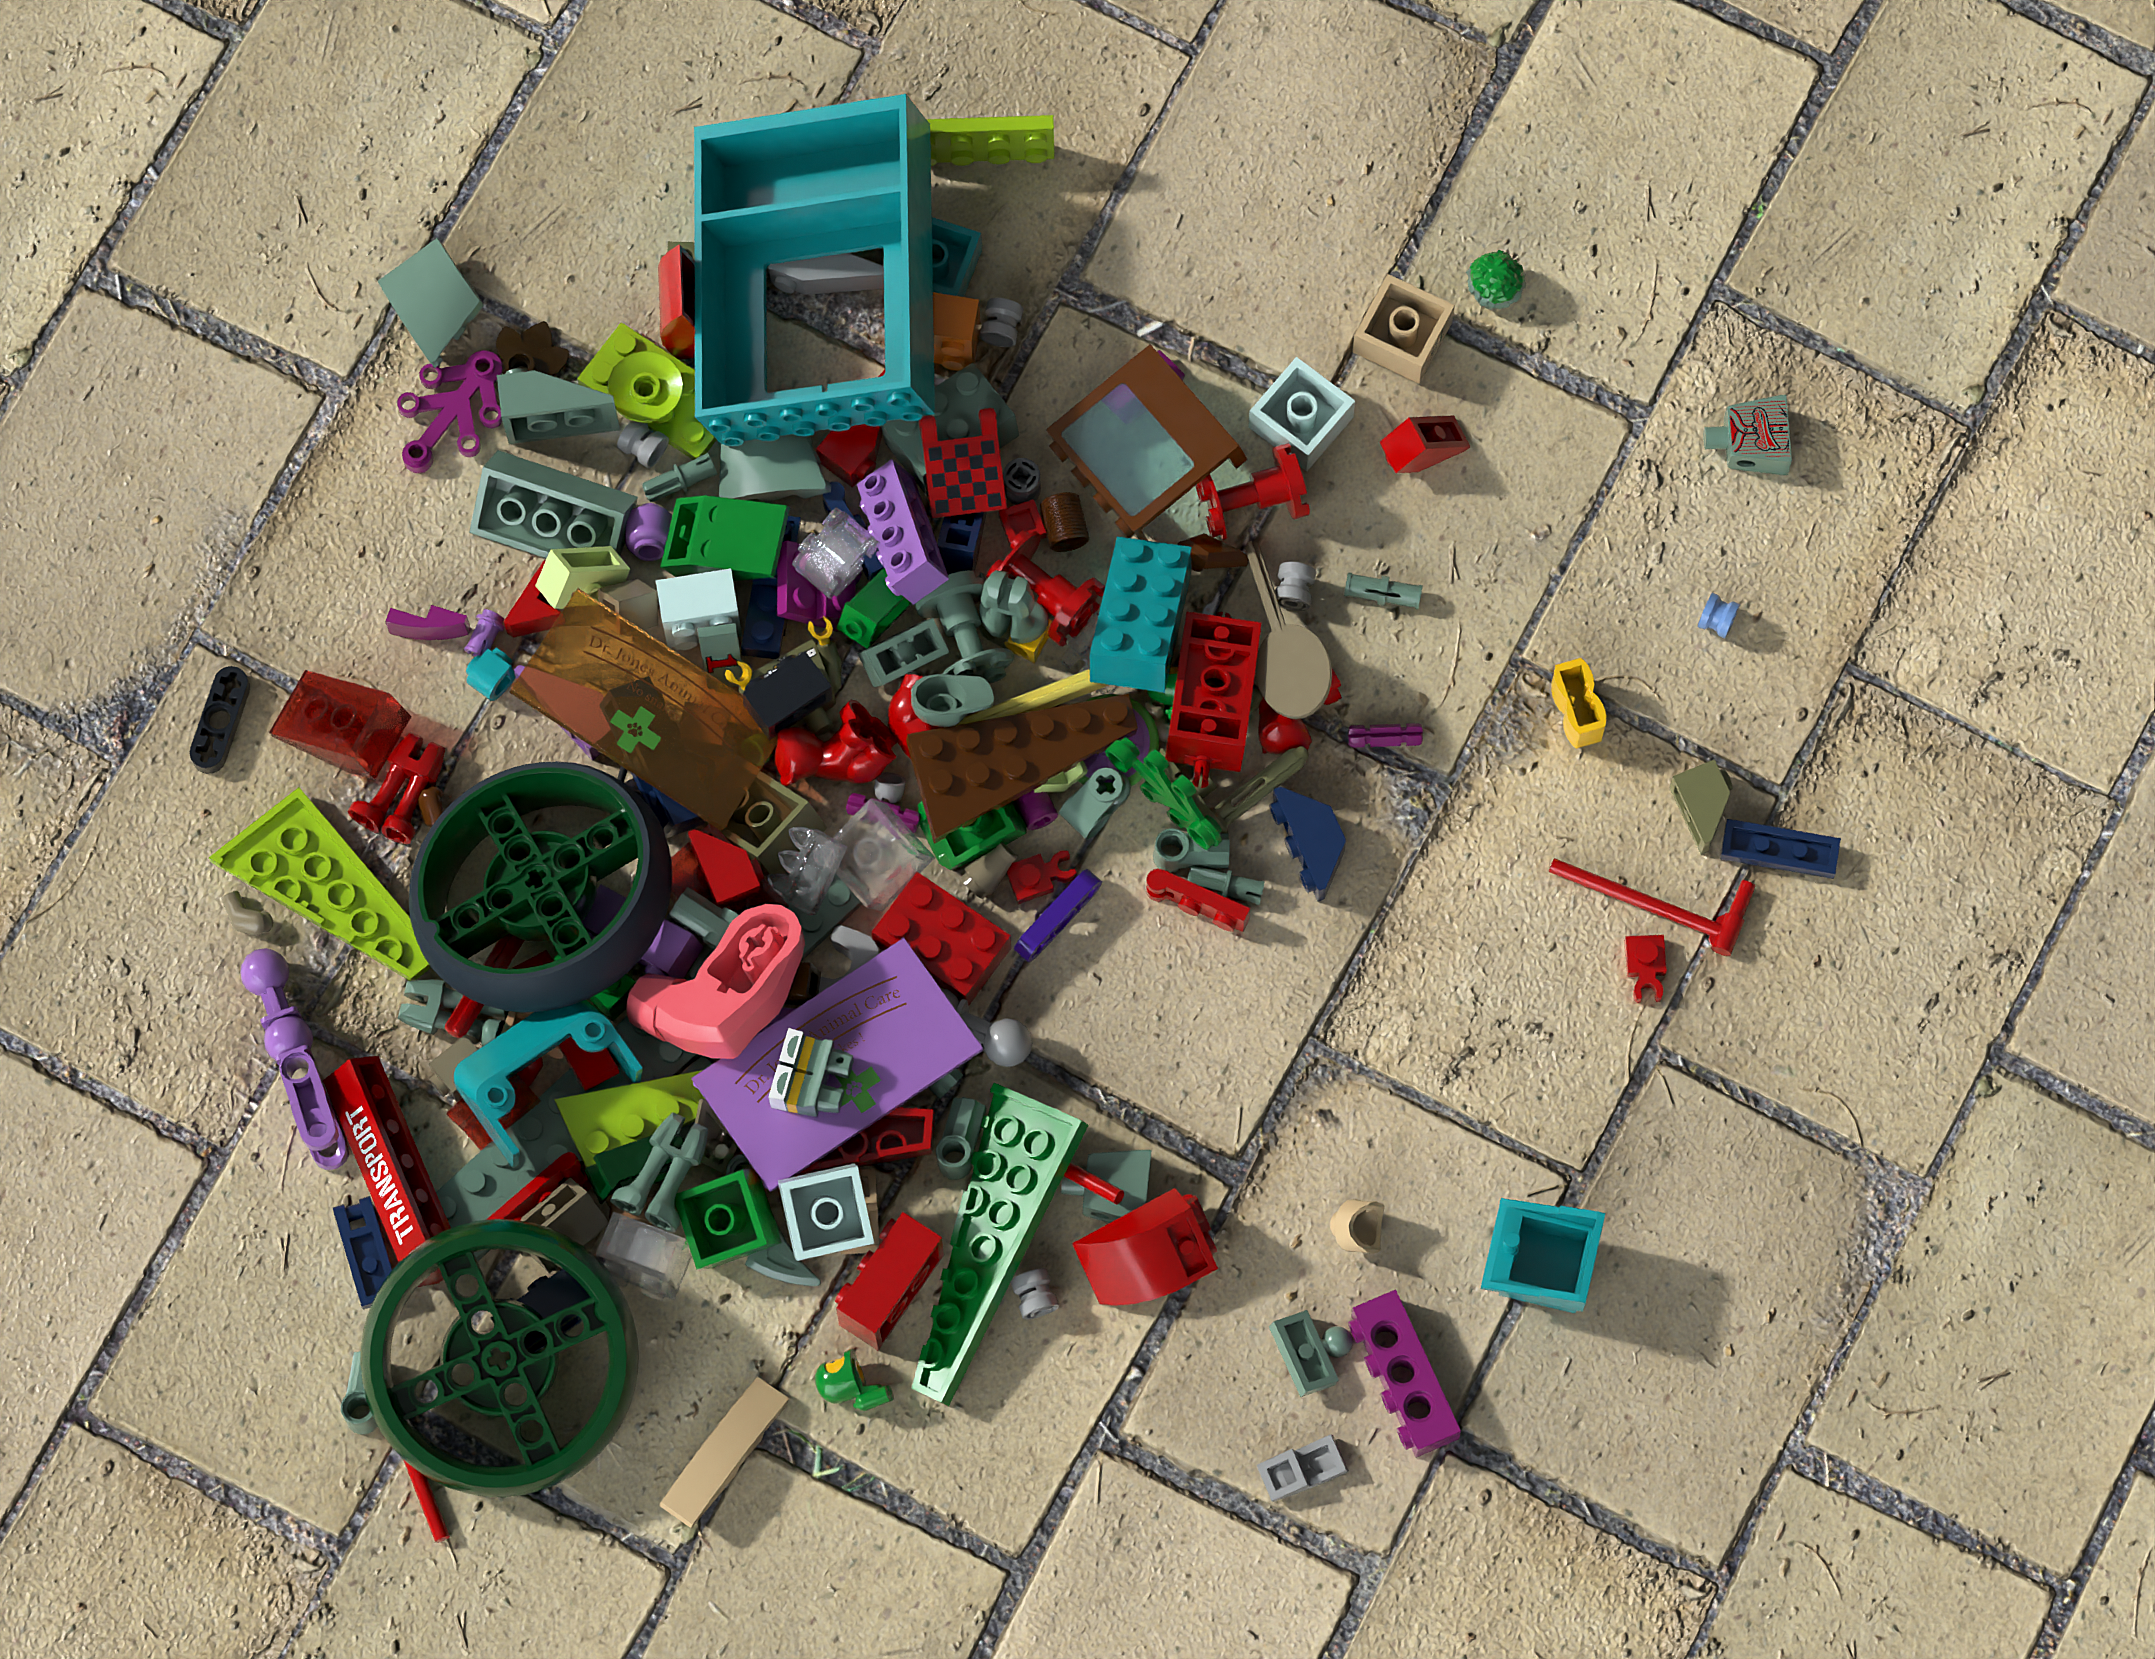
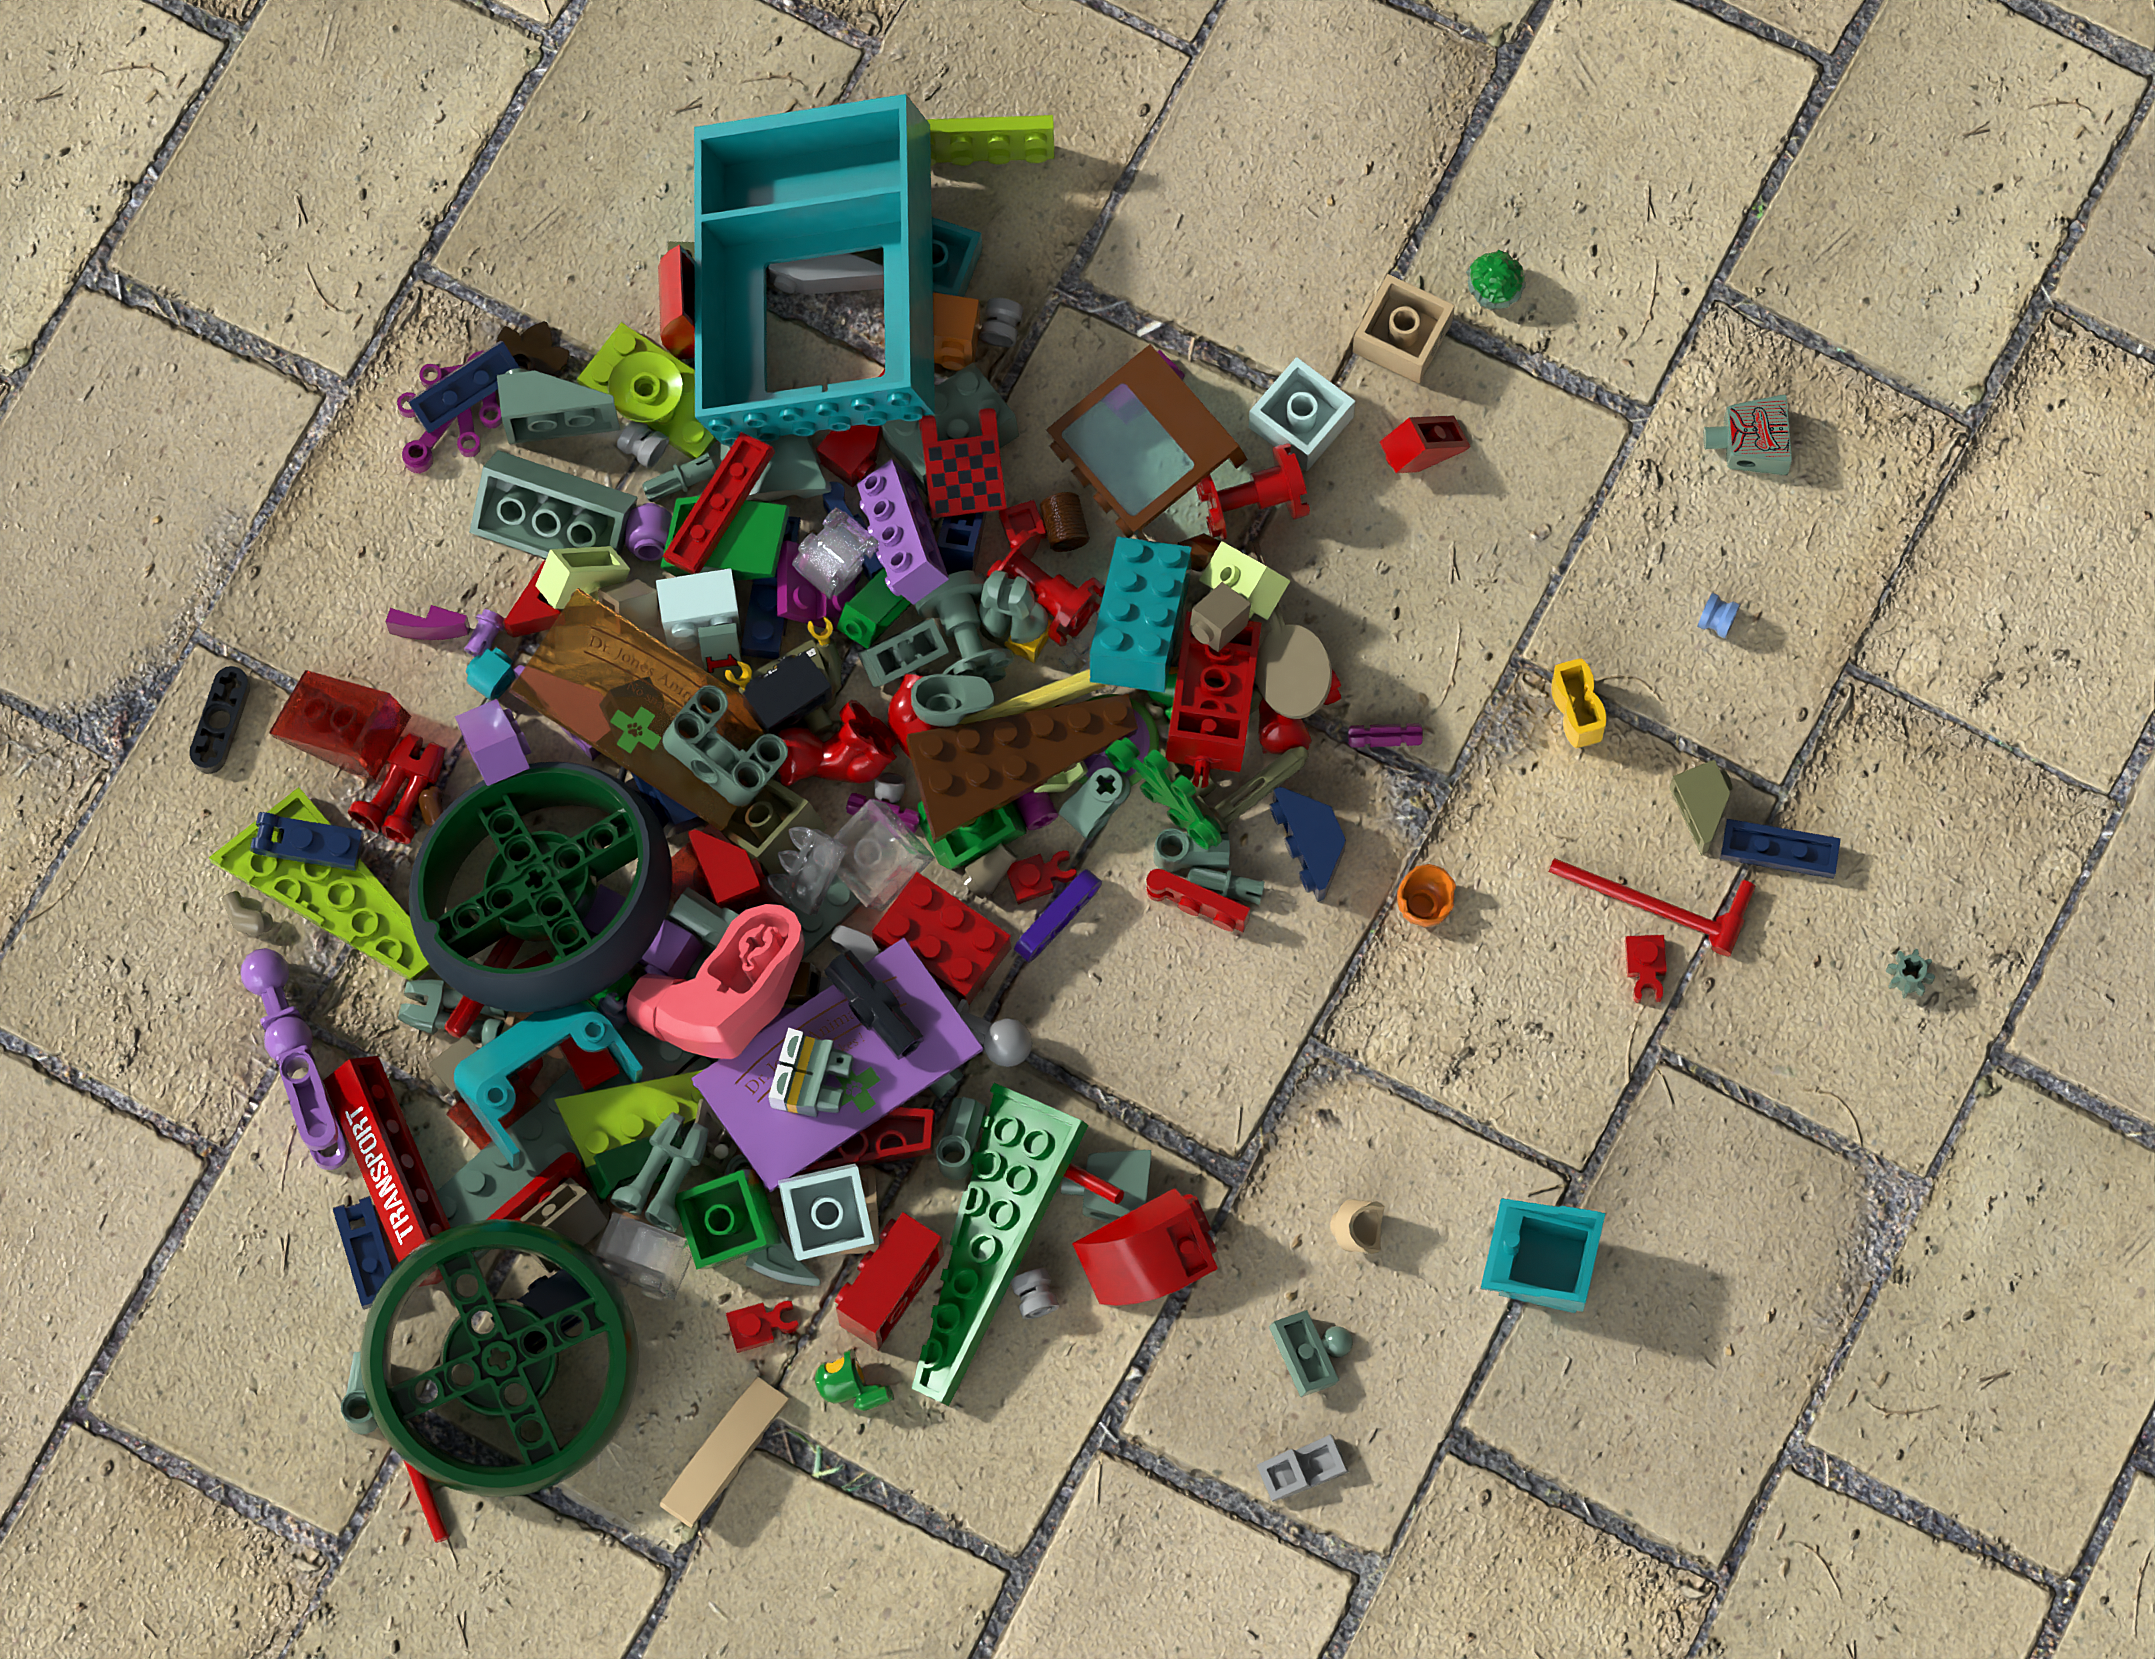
sand green slope [378,238,484,368] -> none
dark grey wheel [1003,458,1041,505] -> none
light grey wheel [1275,562,1317,611] -> none
sand green pin [1344,572,1423,609] -> none
magenta brick [1348,1289,1461,1458] -> none
none -> dark blue plate [250,812,364,871]
none -> dark blue plate [407,341,520,434]
none -> medium lavender brick [455,699,531,786]
none -> sand blue arm [597,992,629,1029]
none -> red tile [663,432,775,575]
none -> sand green beam [663,685,788,806]
none -> red plate [726,1301,799,1353]
none -> black piece [824,950,924,1060]
none -> dark tan brick [1189,582,1251,652]
none -> yellowish green brick [1199,541,1290,620]
none -> orange hair [1397,864,1456,927]
none -> sand green gear [1886,949,1935,999]

